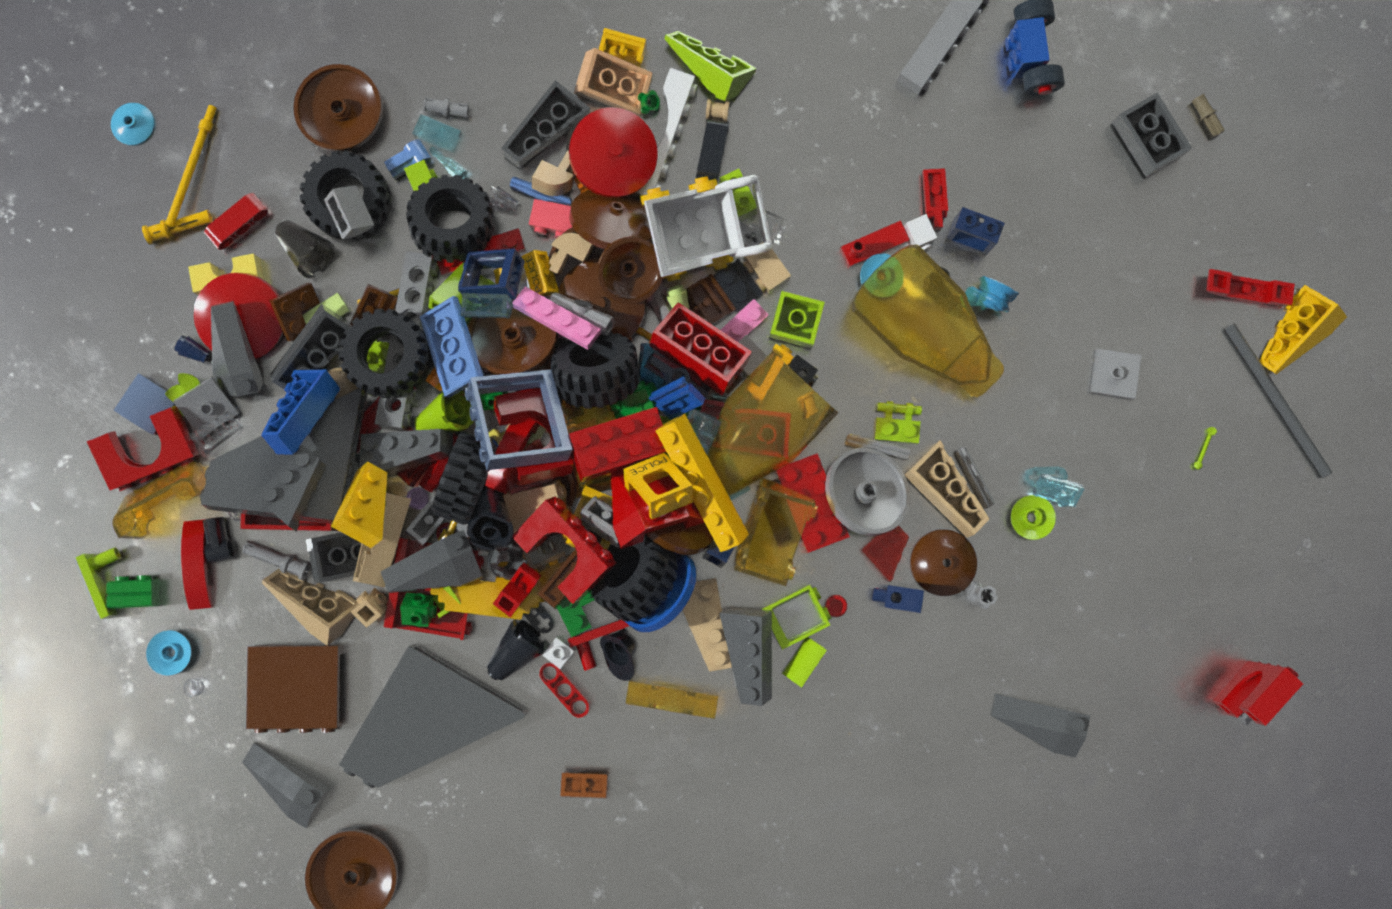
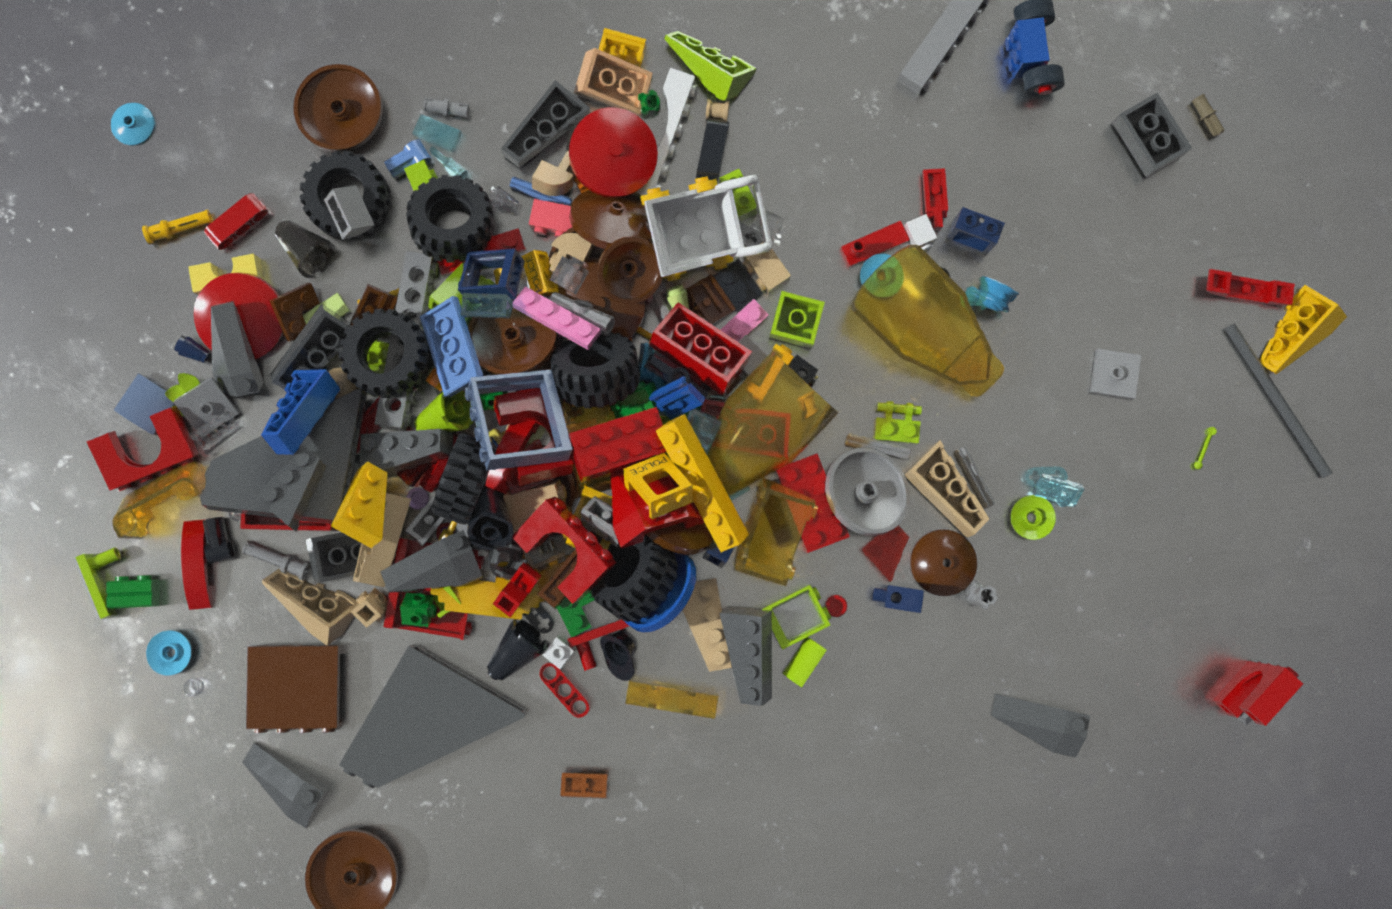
yellow bar [165,105,217,227] -> none
none -> clear brick [550,256,589,294]

